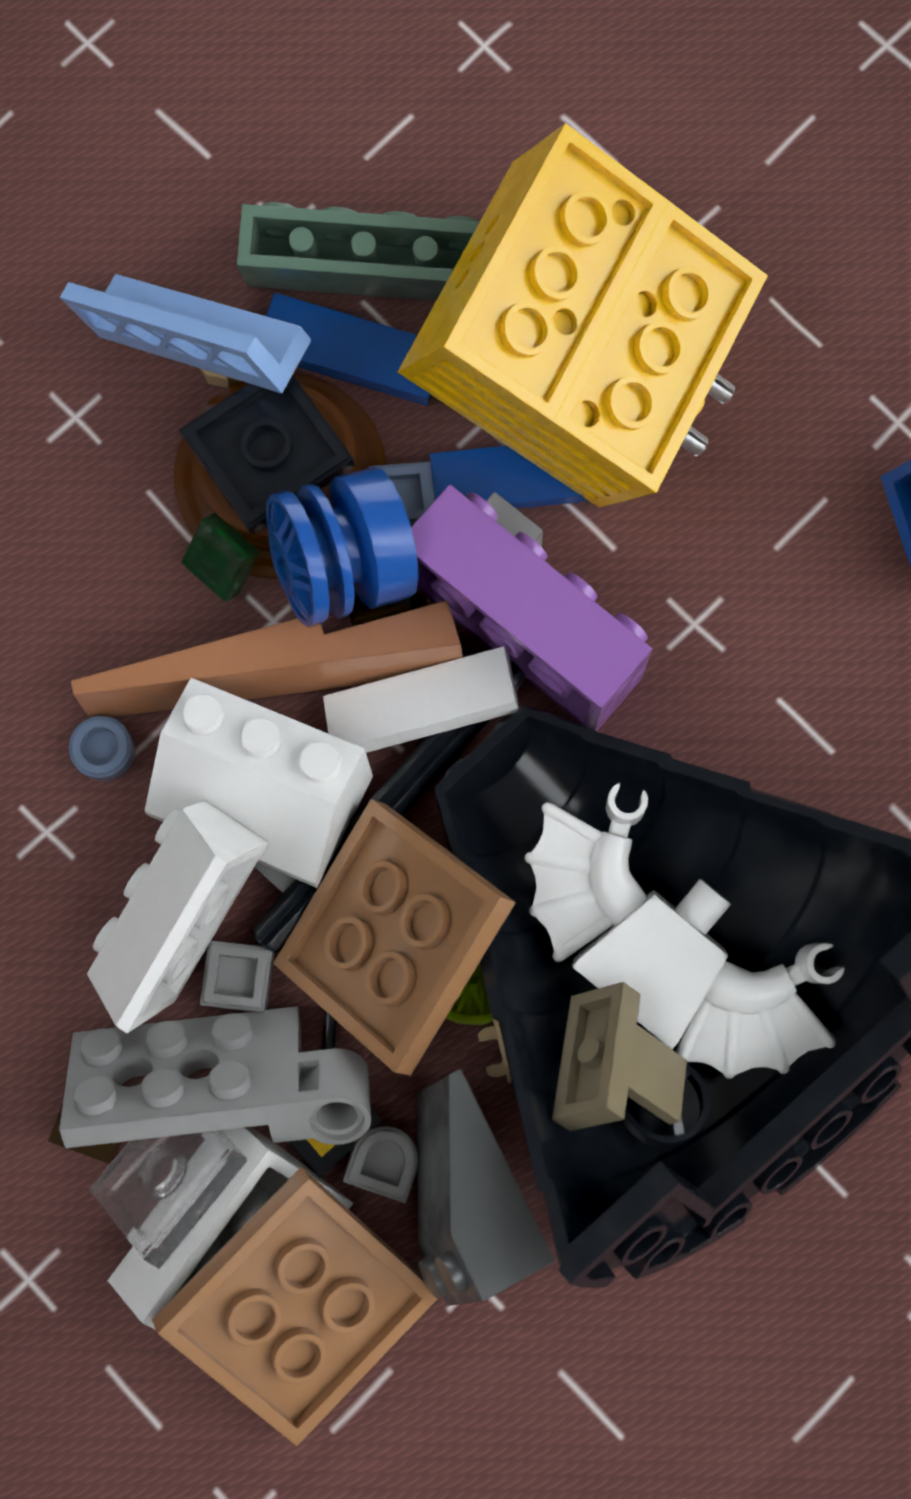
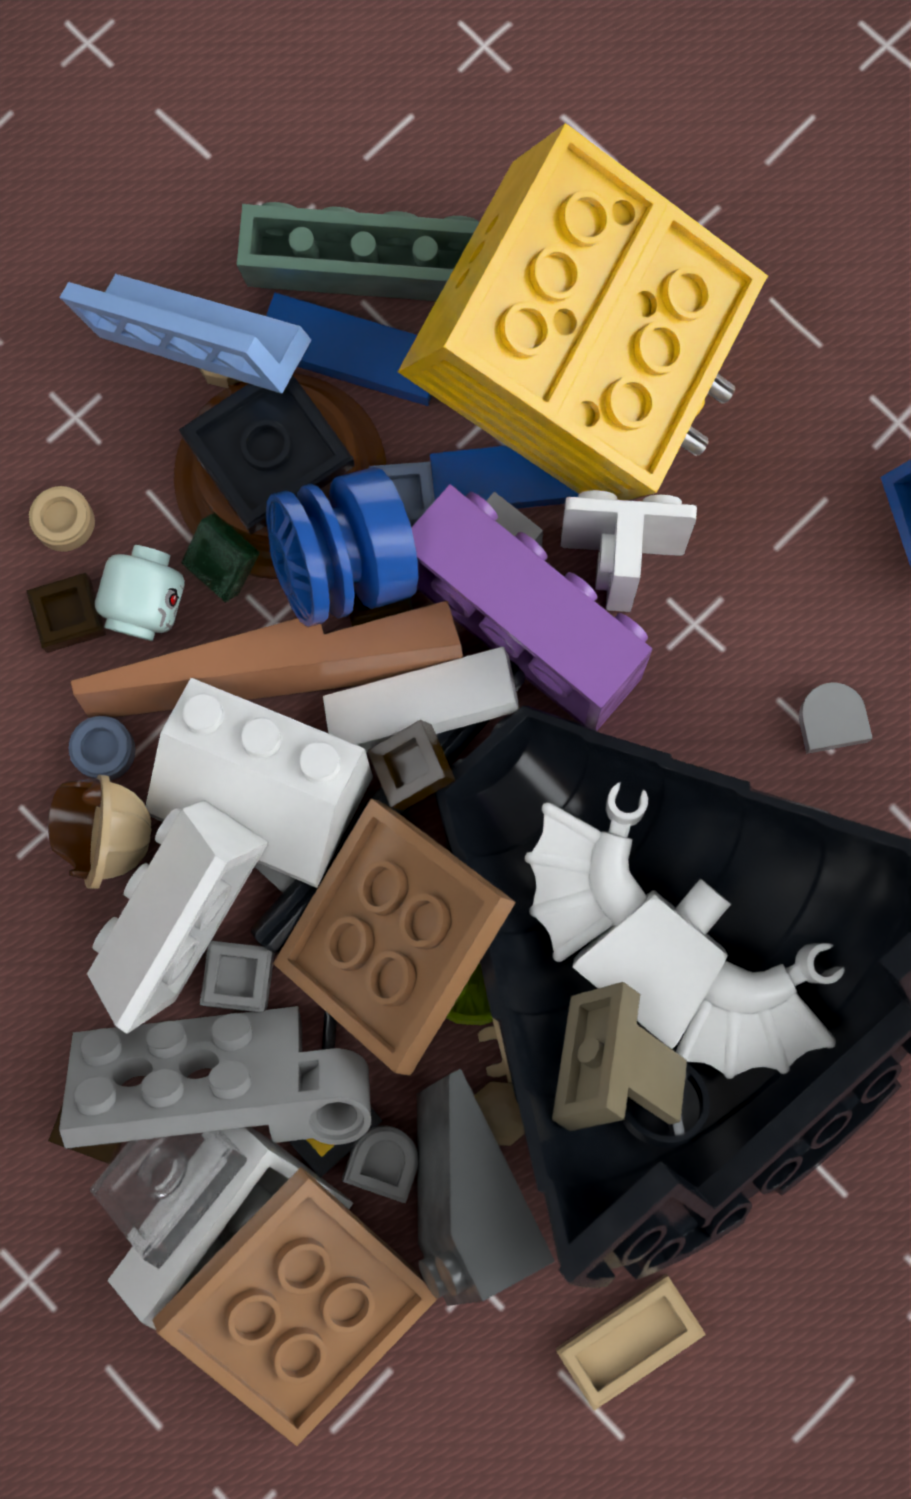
none -> dark brown tile [26,573,106,653]
none -> tan tile [29,486,95,552]
none -> piece [48,775,152,889]
none -> light aqua head [95,545,185,641]
none -> dark brown plate [367,720,456,811]
none -> tan tile [474,1082,525,1146]
none -> tan tile [556,1274,706,1411]
none -> white bracket [561,490,697,612]
none -> light grey tile [799,683,872,754]

